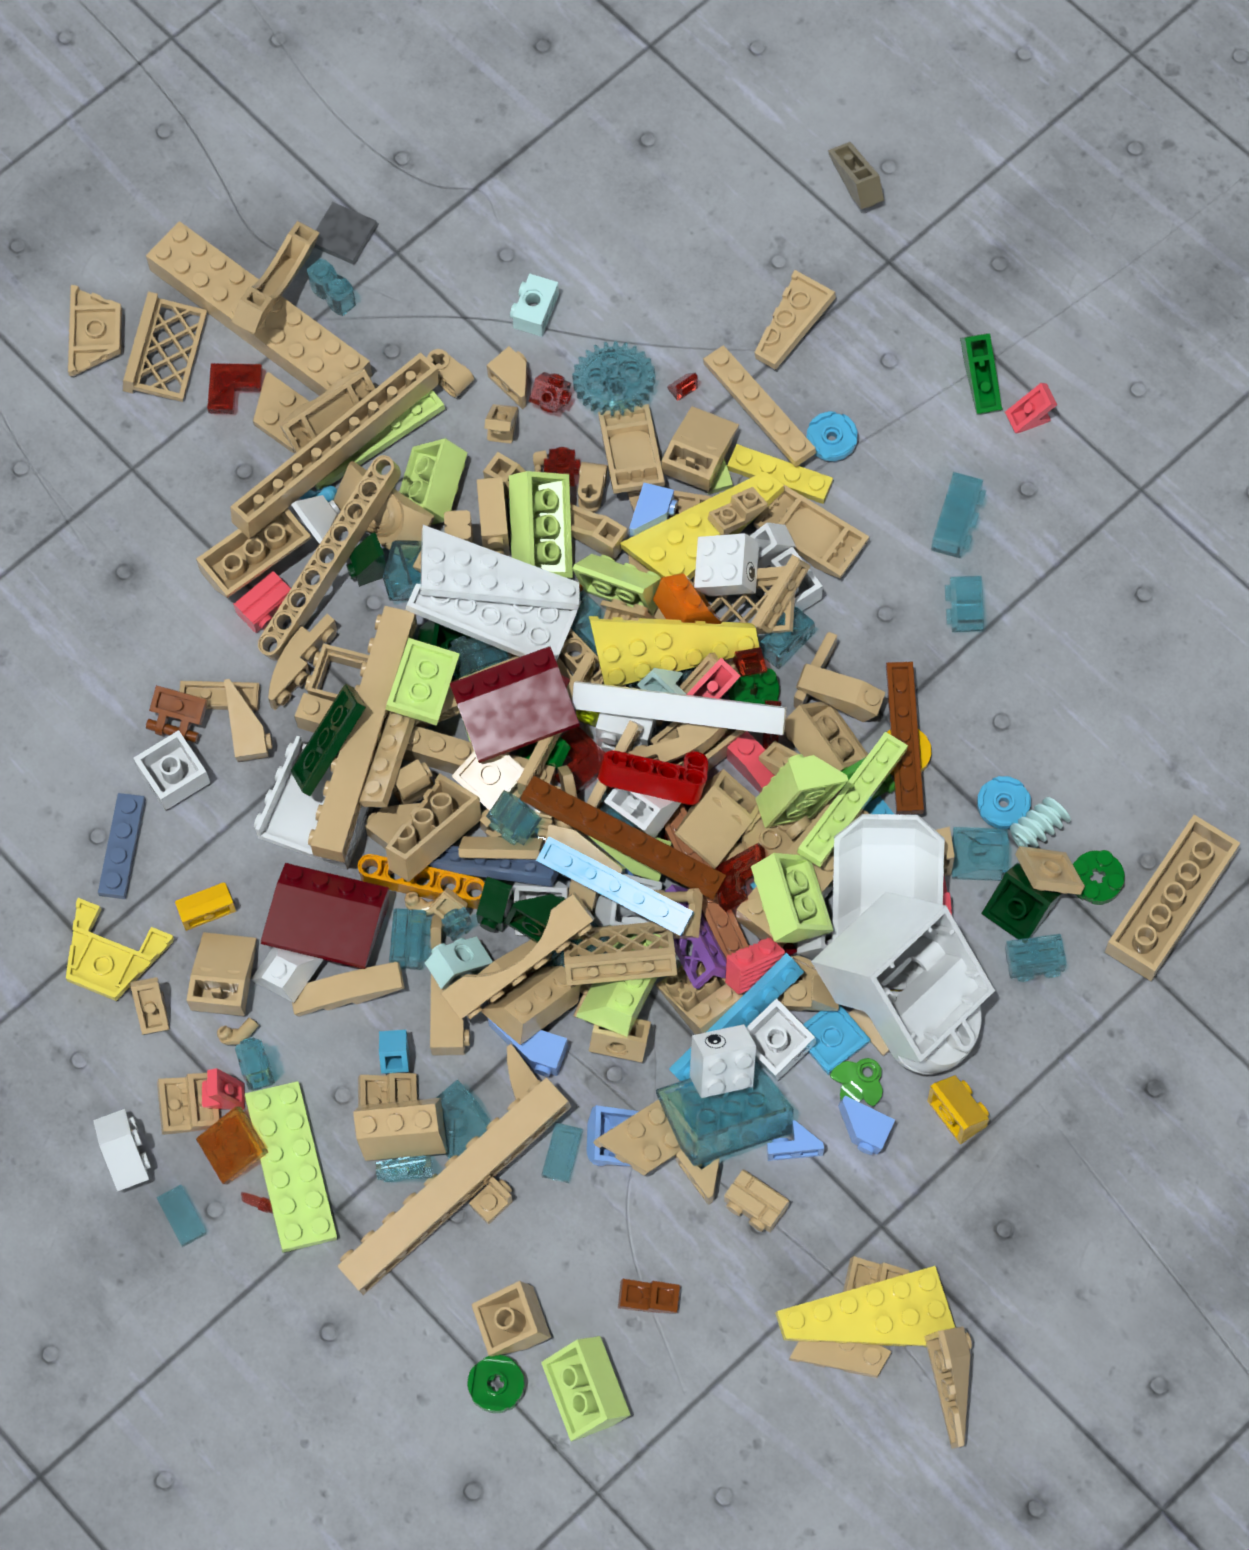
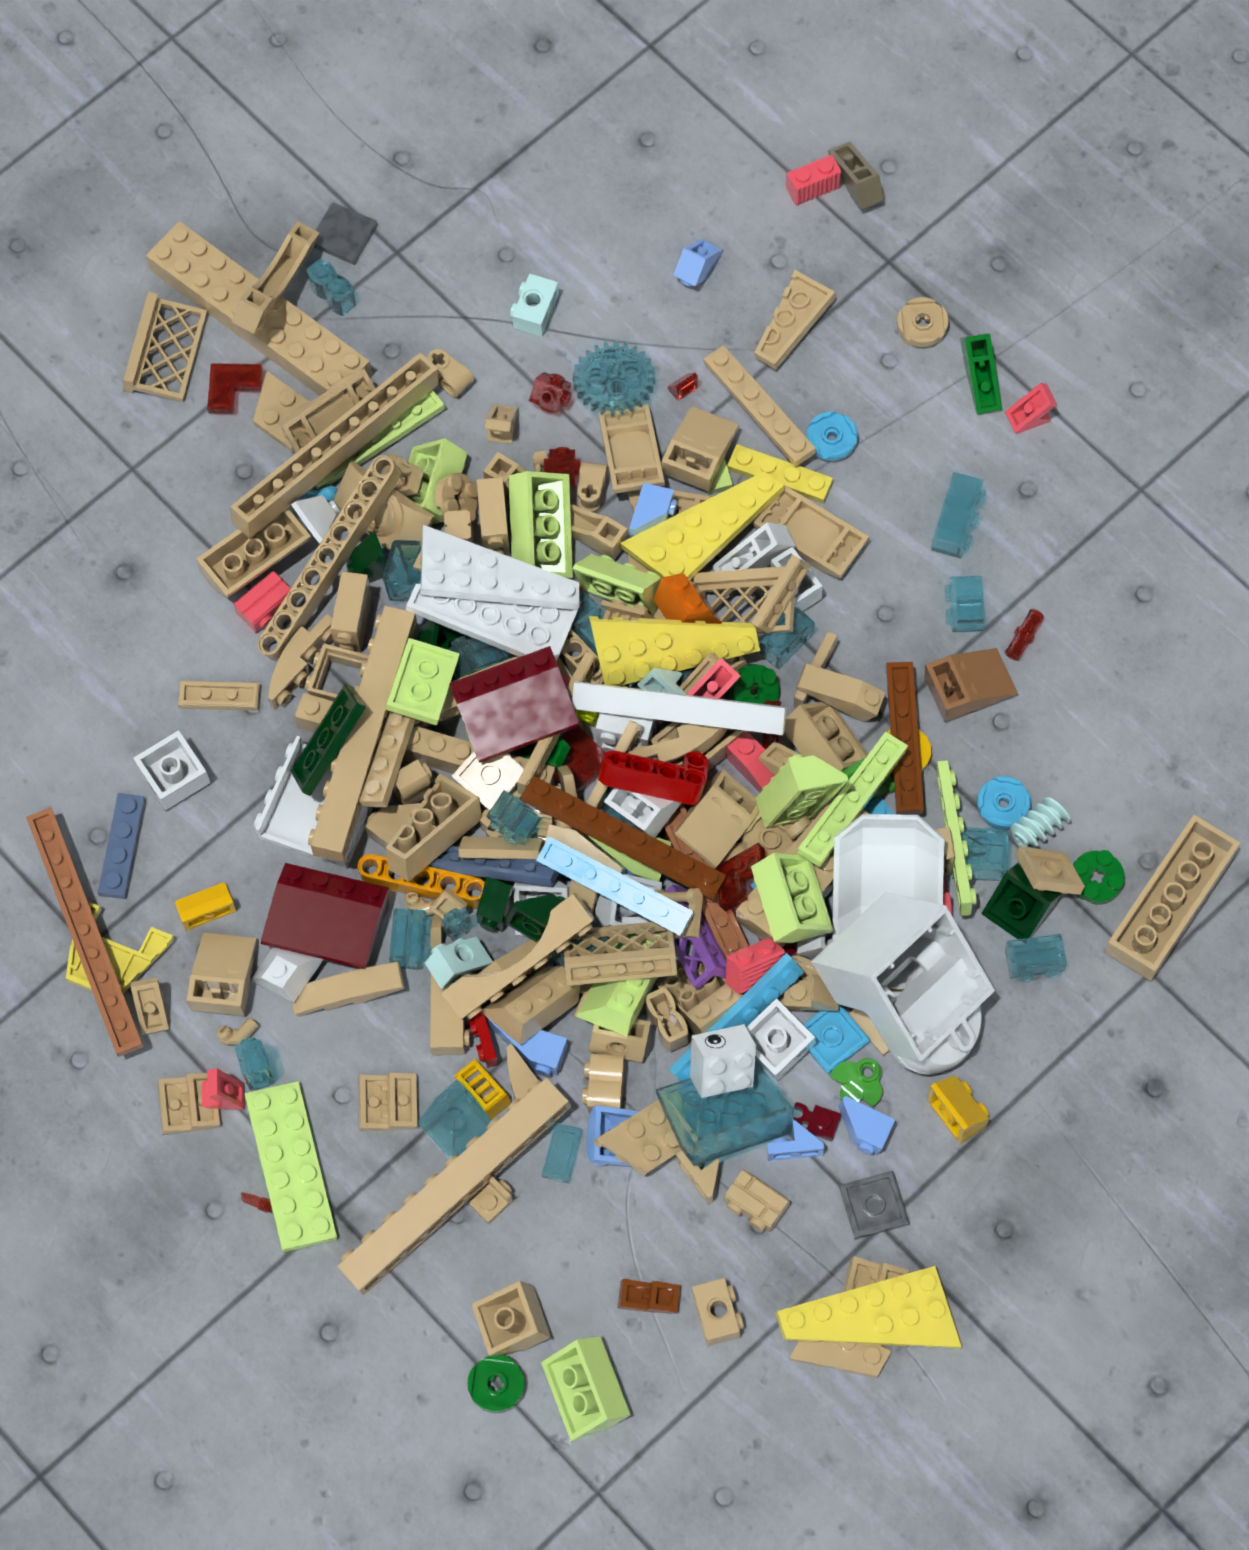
tan wing [68,285,122,376] -> none
white brick [93,1109,151,1191] -> none
dark orange plate [146,685,208,743] -> none
clear light blue tile [156,1185,207,1247] -> none
clear orange plate [196,1107,268,1184] -> none
tan slope [224,679,273,762] -> none
tan slope [353,1098,447,1161] -> none
clear light blue wing [376,1155,433,1182] -> none
medium azure brick [379,1030,409,1074] -> none
tan slope [487,346,528,410] -> none
white brick [694,533,759,596] -> none
tan slope [708,487,768,535] -> none
clear red slope [733,647,767,677] -> none
tan wedge [924,1326,972,1449] -> none
none -> nougat plate [26,807,144,1057]
none -> tan brick [330,571,372,653]
none -> tan wing [383,453,424,496]
none -> tan plate [434,473,478,522]
none -> yellow slope [454,1059,511,1120]
none -> red plate [468,1005,498,1068]
none -> tan brick [582,1054,625,1112]
none -> tan brick [646,987,688,1052]
none -> light blue slope [674,239,723,286]
none -> tan brick [692,1278,744,1347]
none -> coral brick [786,154,841,206]
none -> dark red plate [789,1102,841,1142]
none -> flat silver tile [839,1171,909,1240]
none -> tan plate [897,297,948,347]
none -> medium nougat slope [924,648,1018,722]
none -> yellowish green plate [936,760,976,916]
none -> clear red pin [1004,609,1044,661]

